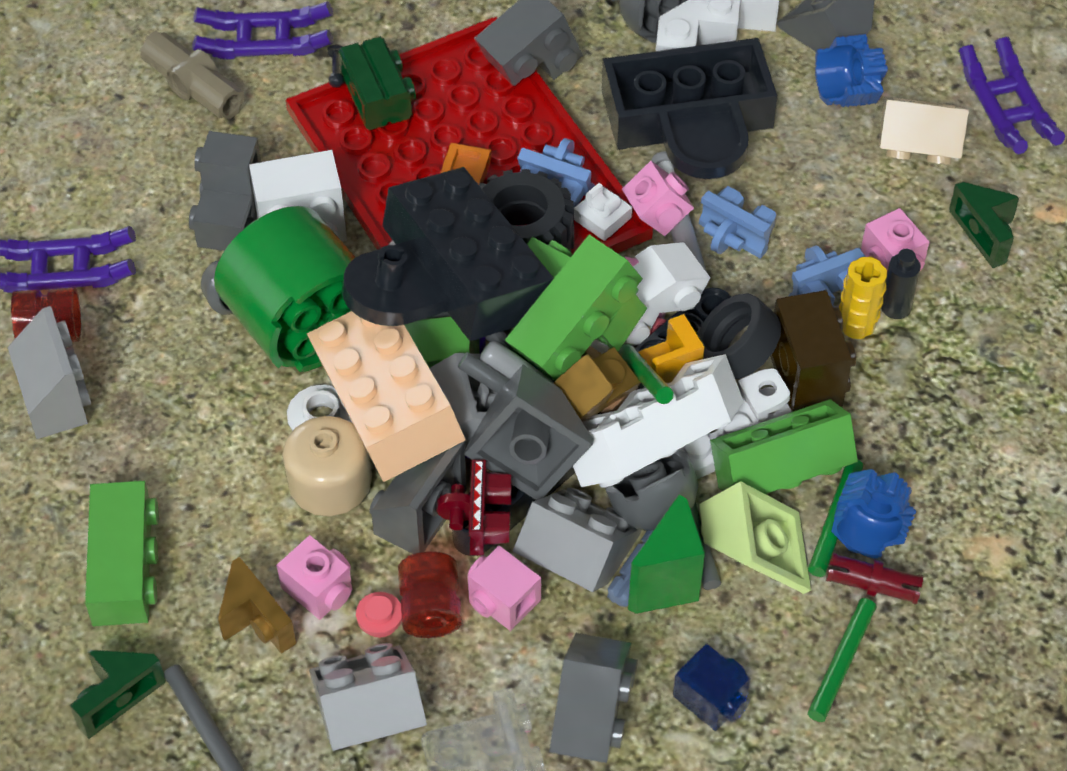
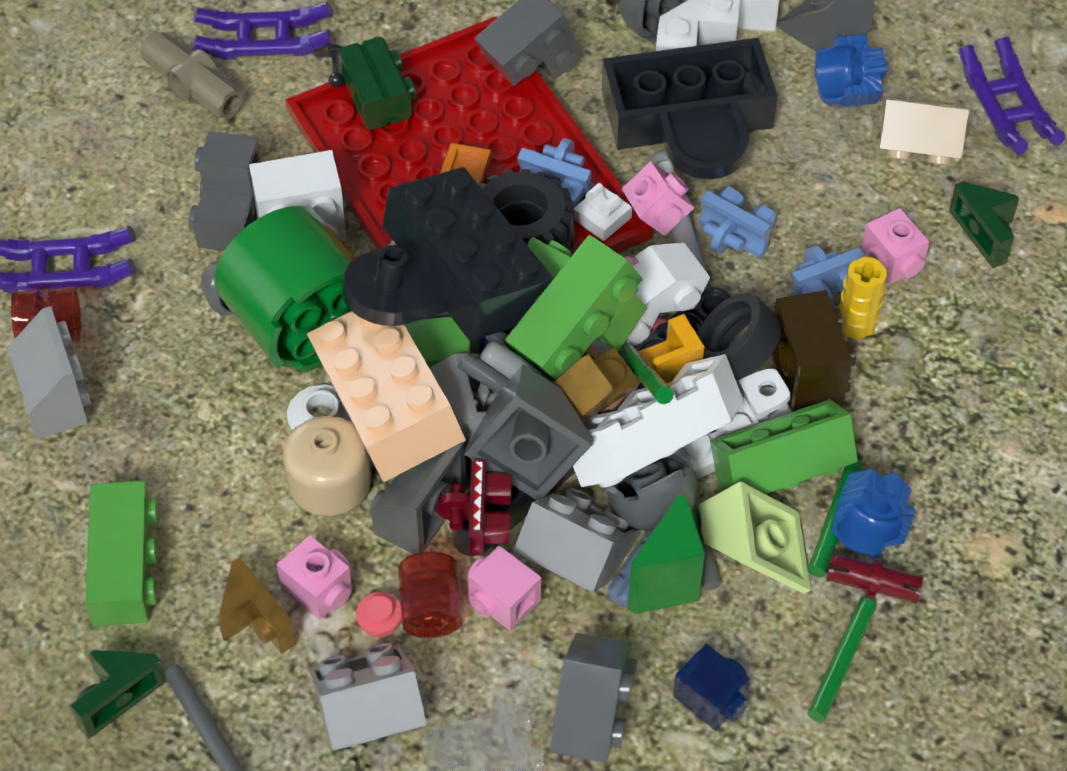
black cylinder [881,249,921,319] -> none

